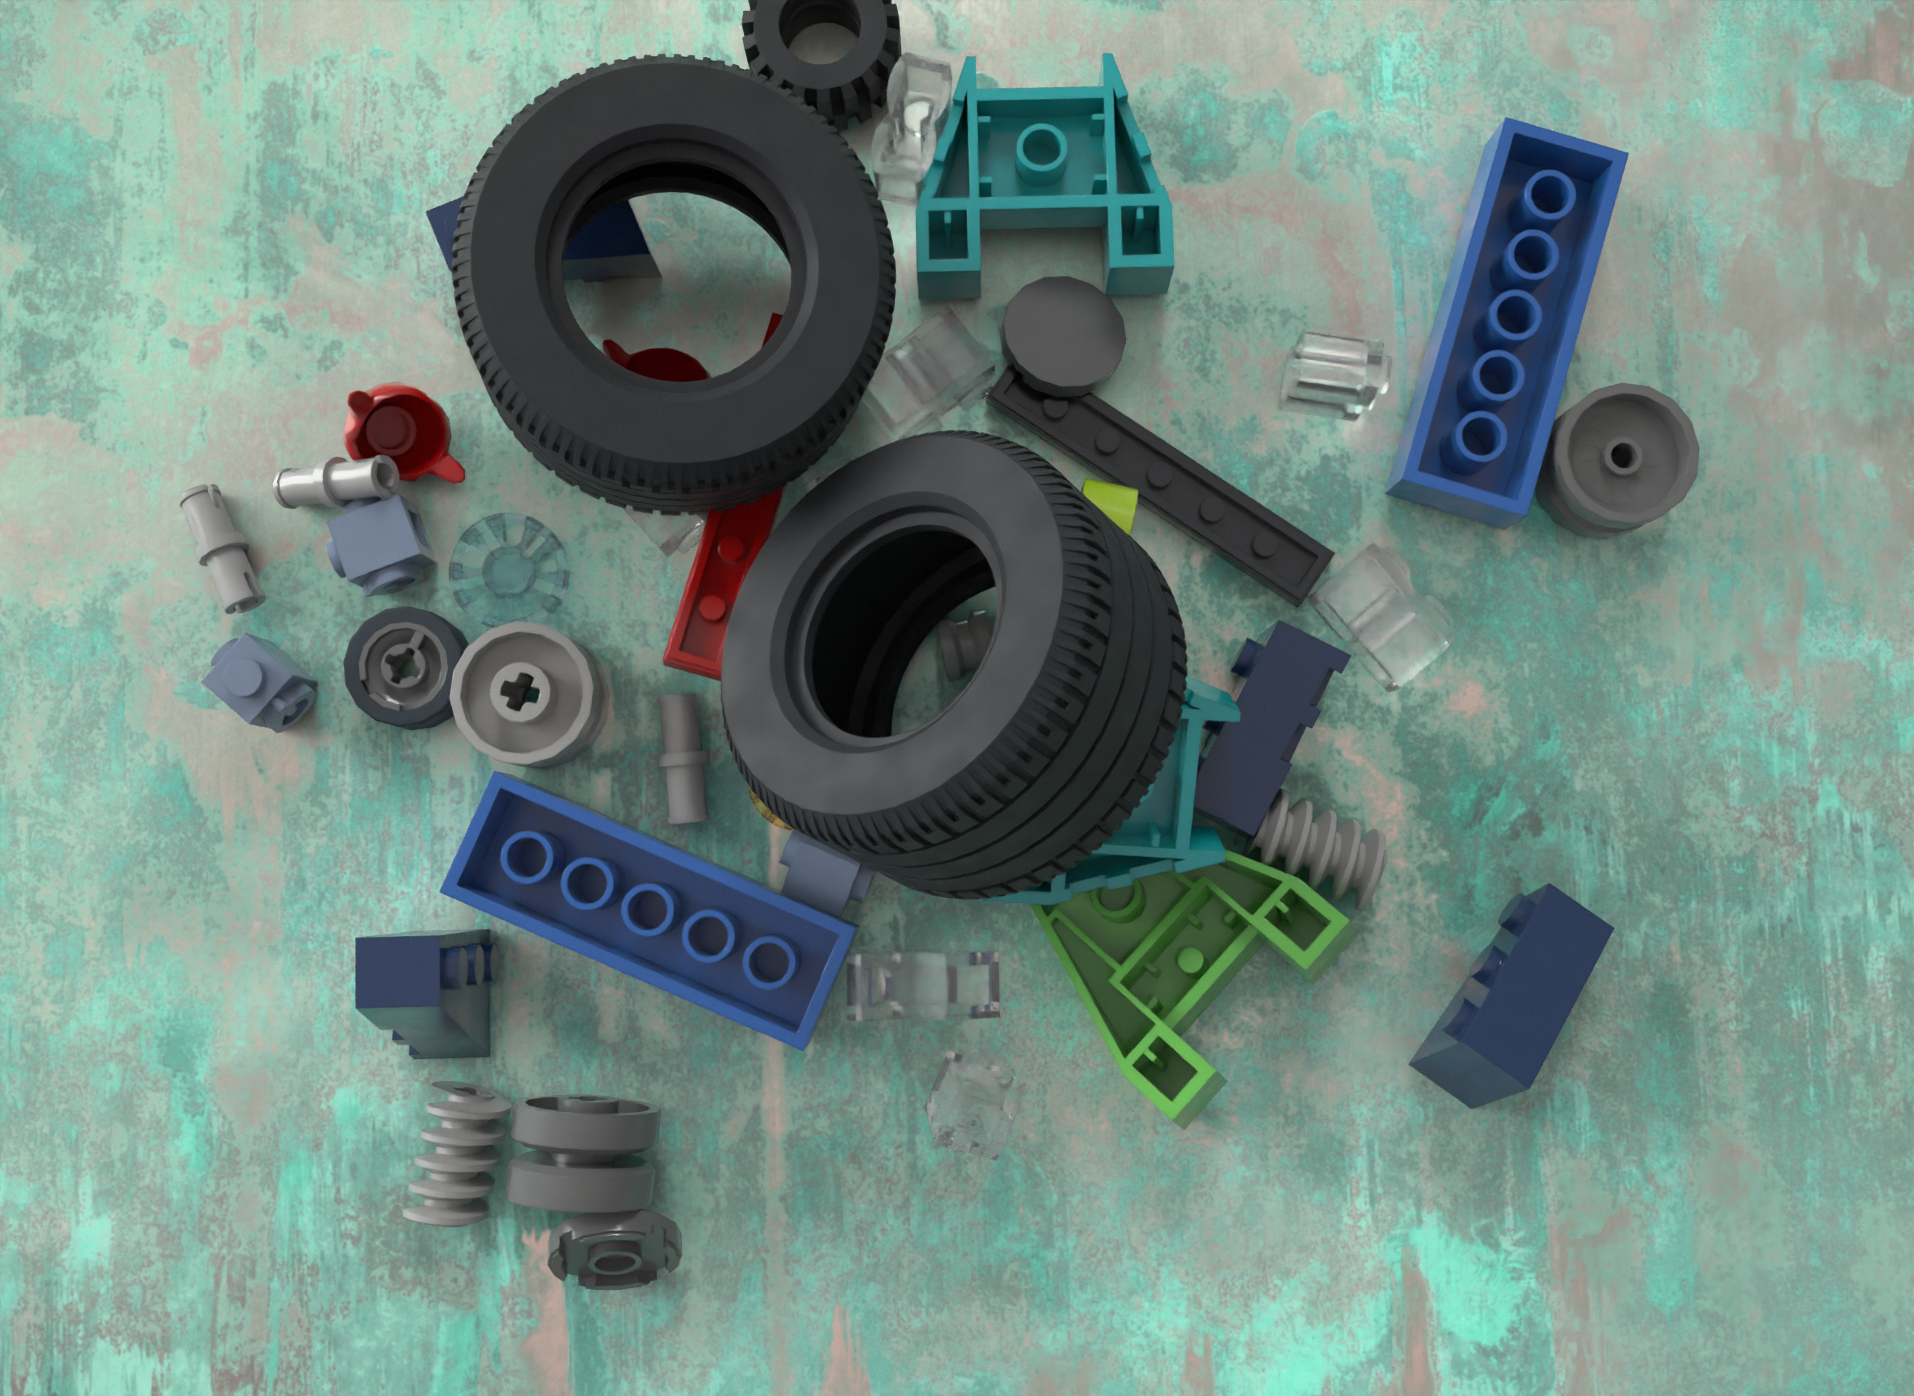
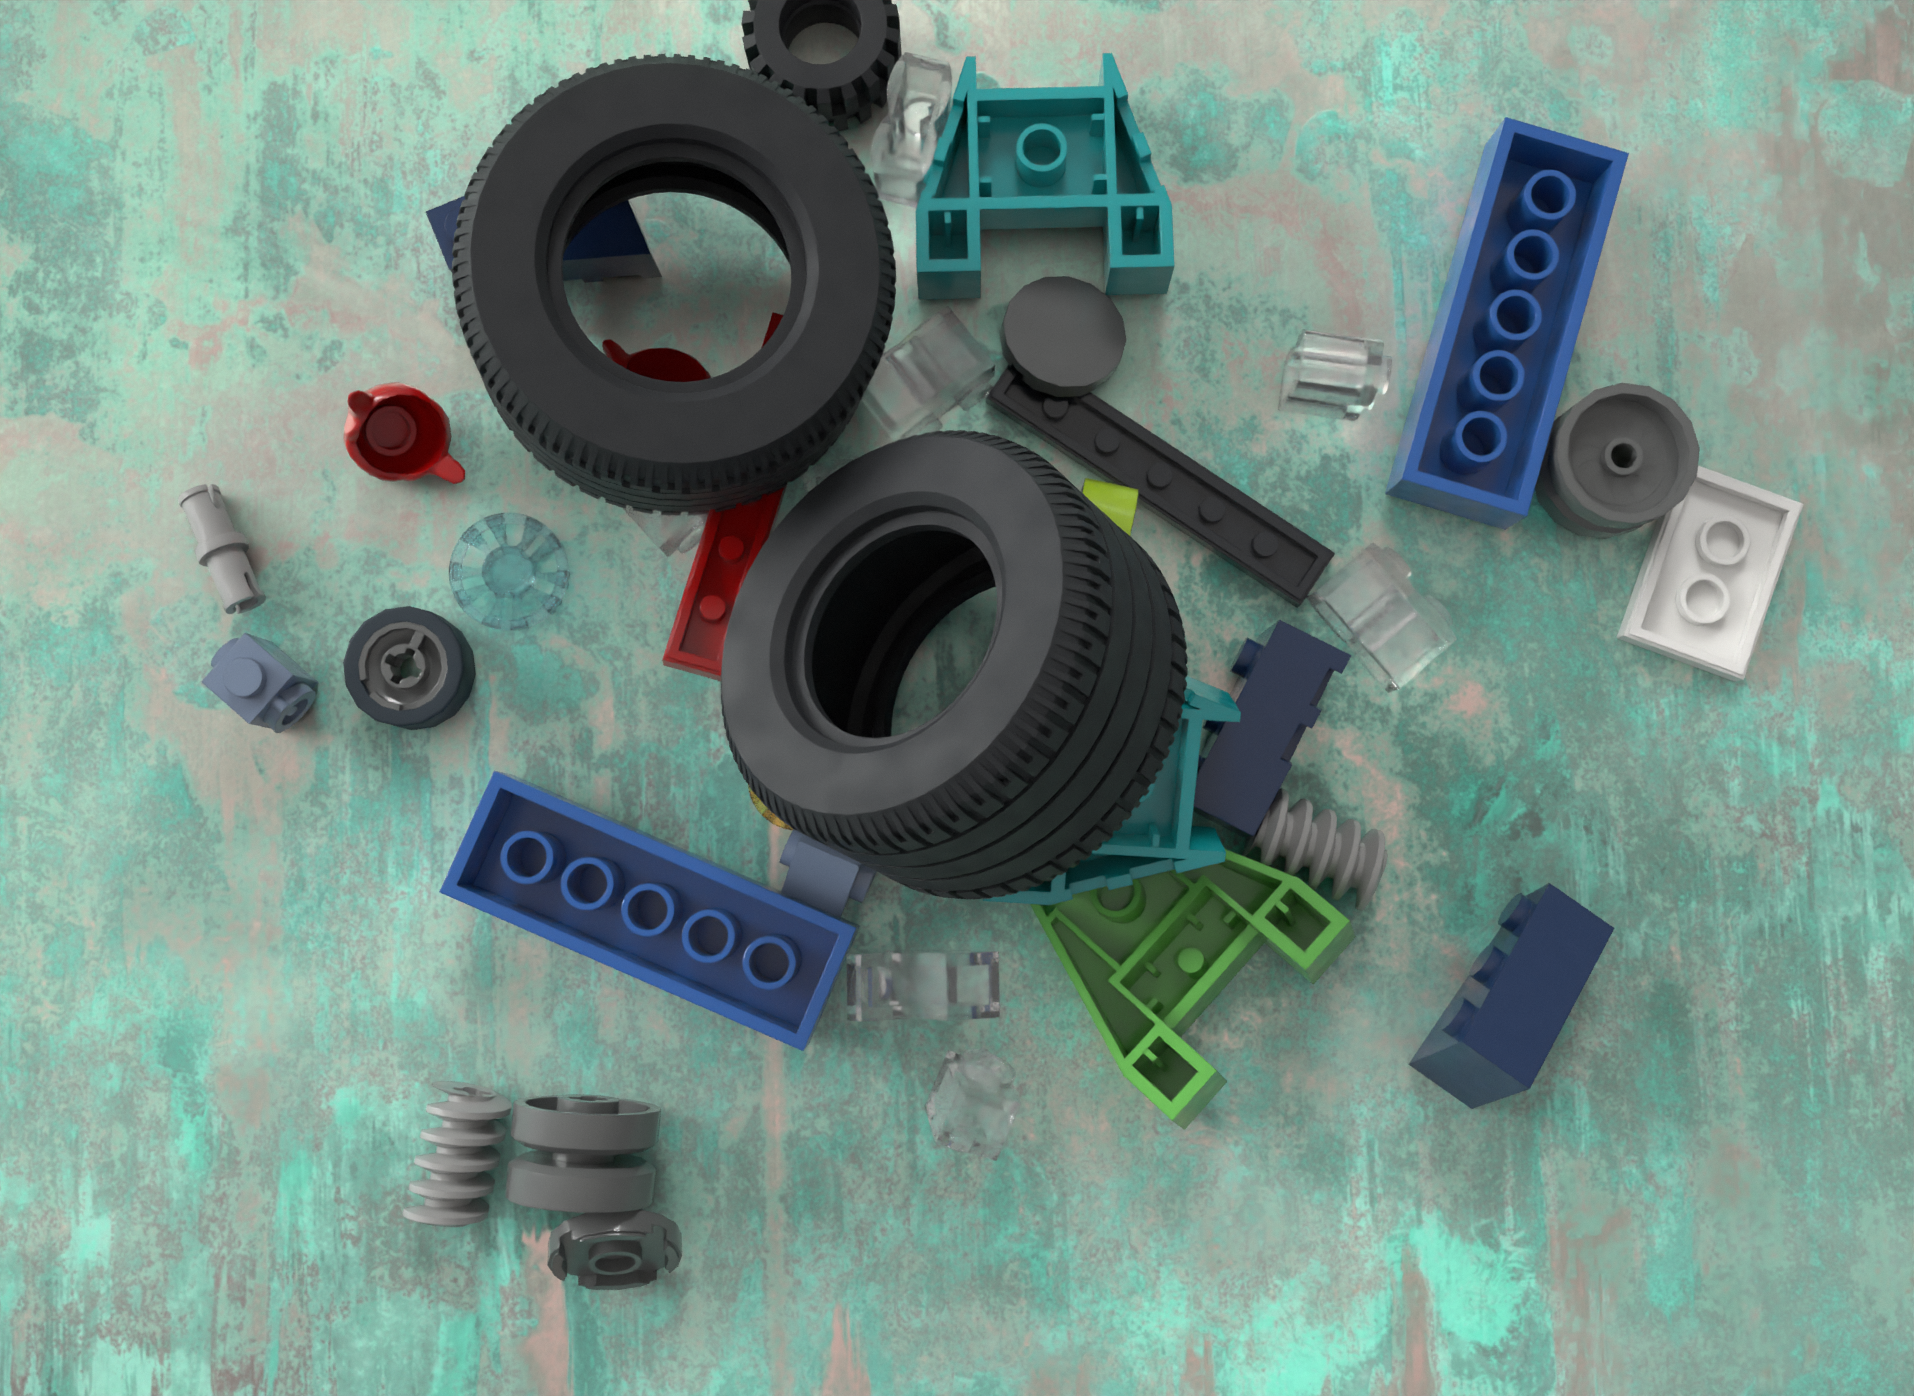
light grey pin [273,455,399,509] -> none
sand blue brick [326,494,437,597] -> none
dark blue wedge [355,929,500,1059] -> none
light grey wheel [450,621,610,769] -> none
light grey pin [657,693,710,824] -> none
light grey wheel [936,609,992,682] -> none
none -> white tile [1617,466,1804,682]

